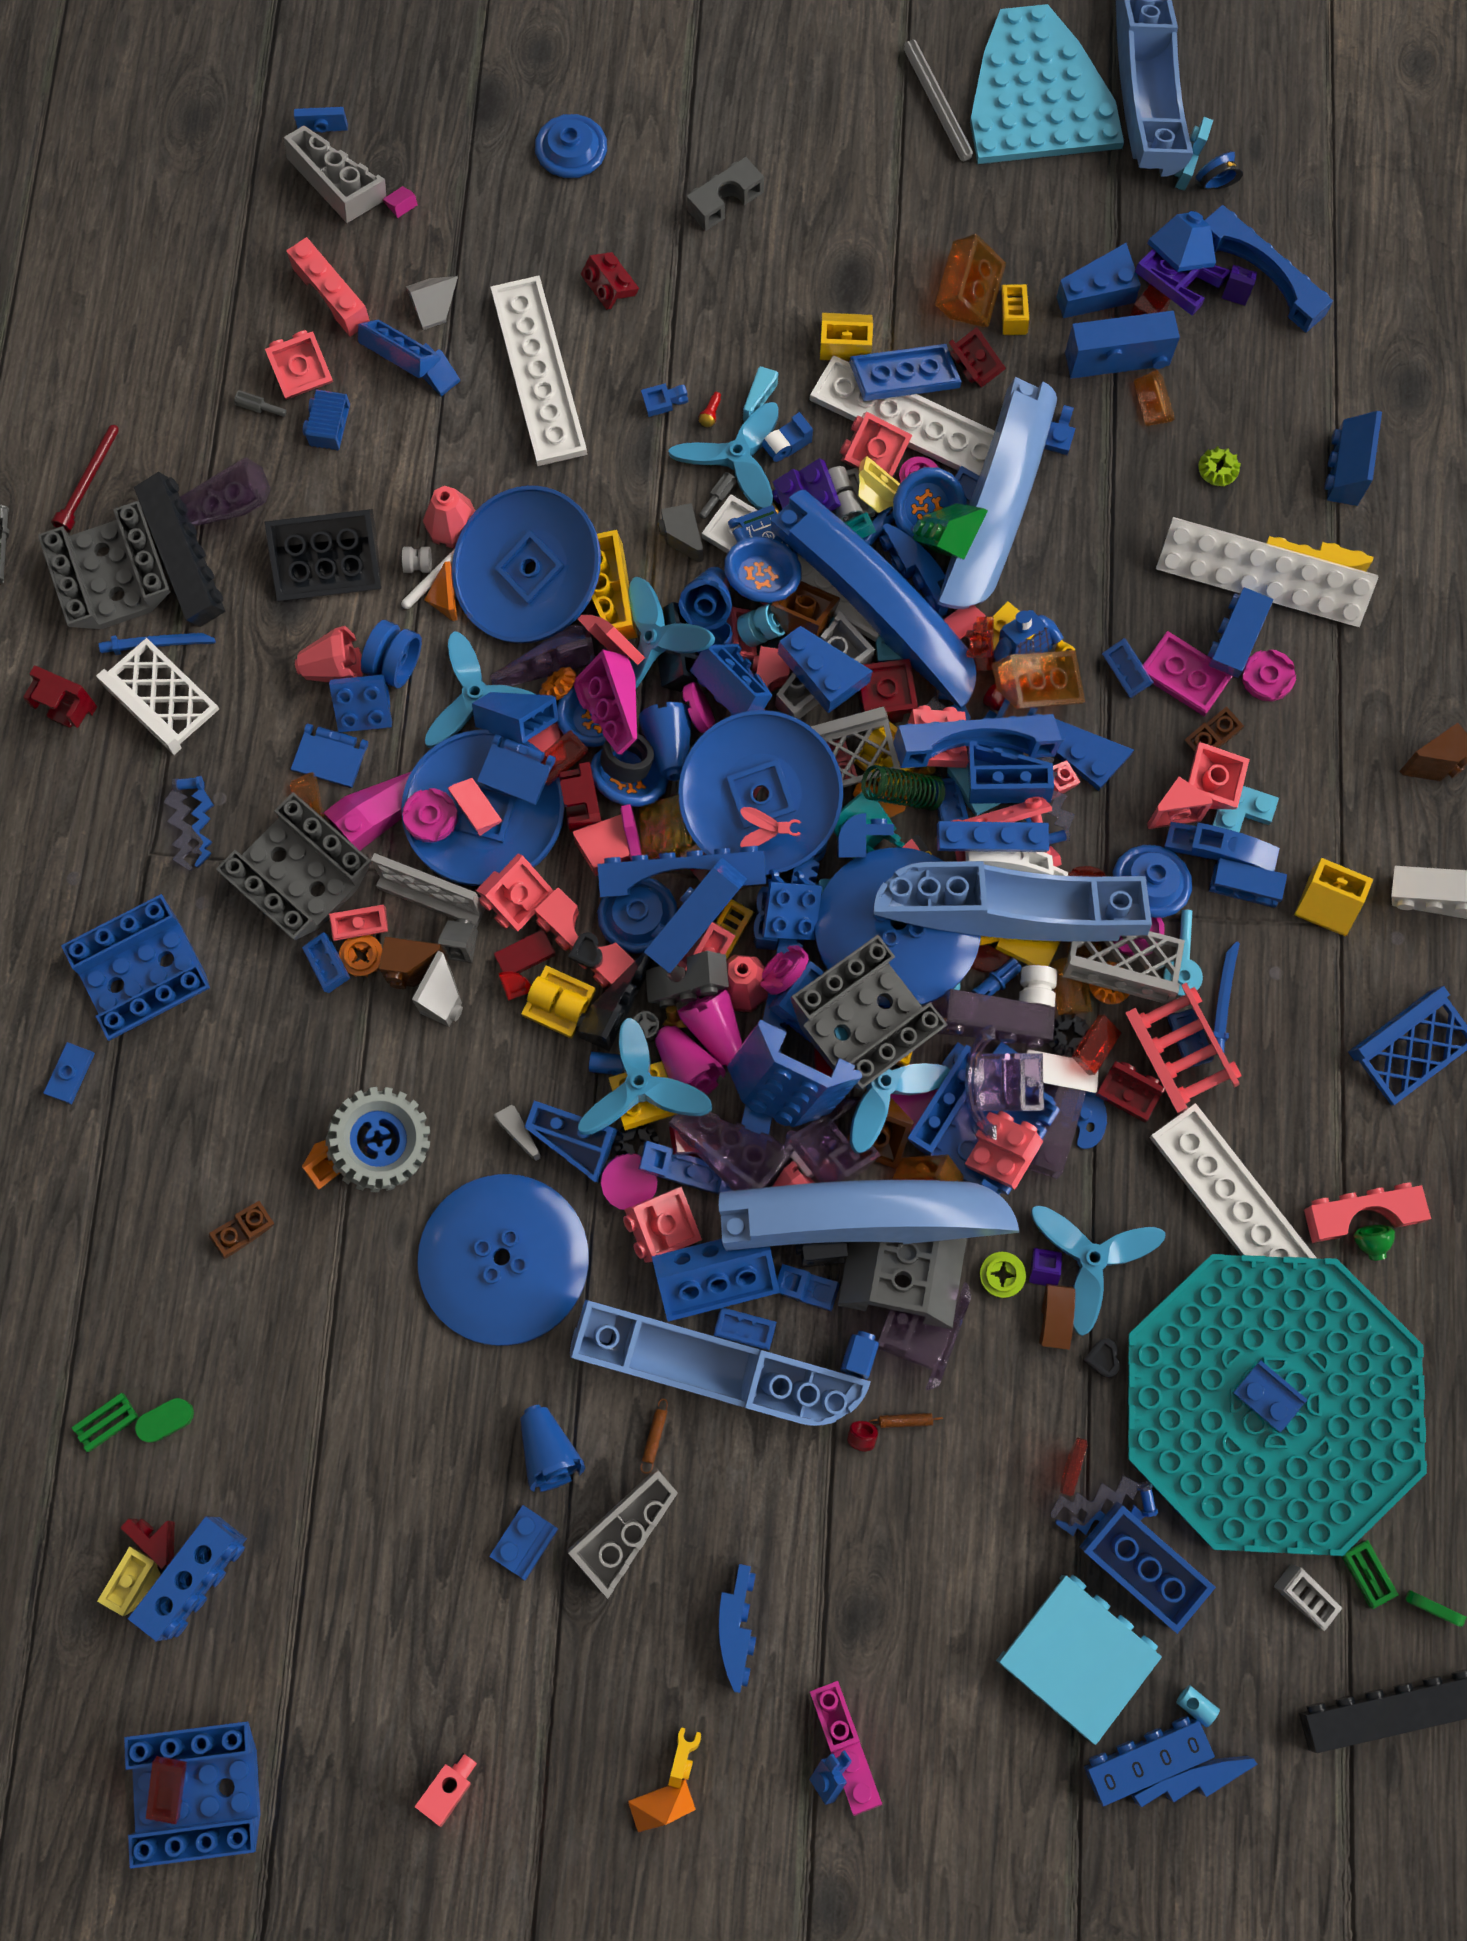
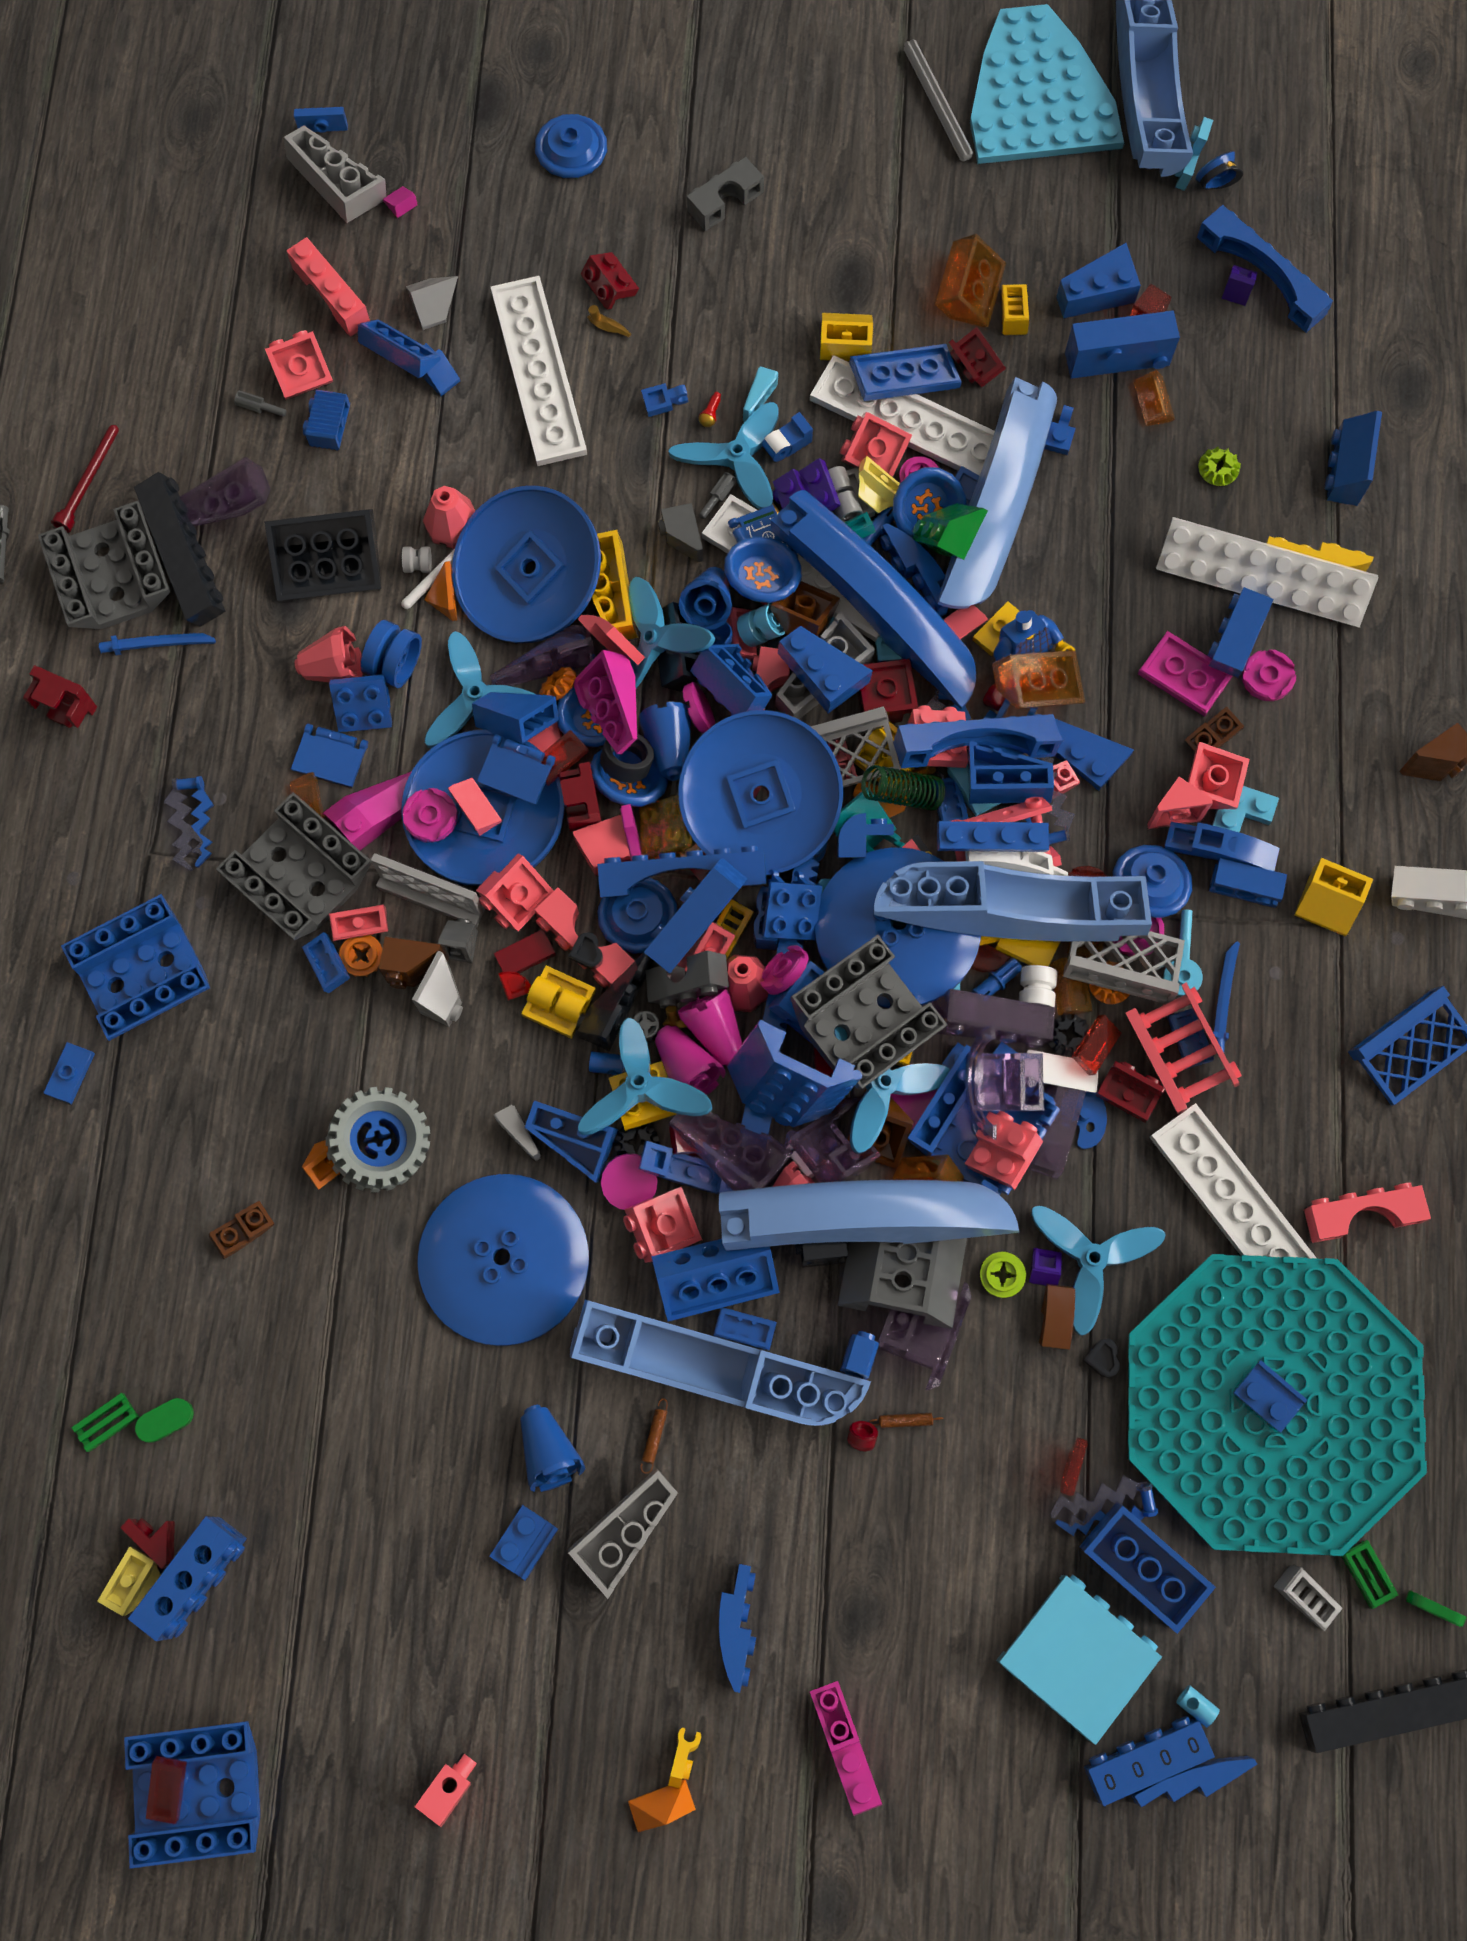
white fence [96,638,219,755] -> none
coral piece [740,807,802,847] -> none
blue slope [777,1264,840,1311] -> none
blue plate [809,1751,852,1805] -> none
clear red plate [966,617,994,671] -> none
blue plate [1102,638,1154,698] -> none
dark purple wing [1135,249,1231,316] -> none
blue slope [1147,211,1216,272] -> none
green brick [1353,1225,1395,1261] -> none
none -> pearl gold bar [587,305,631,337]

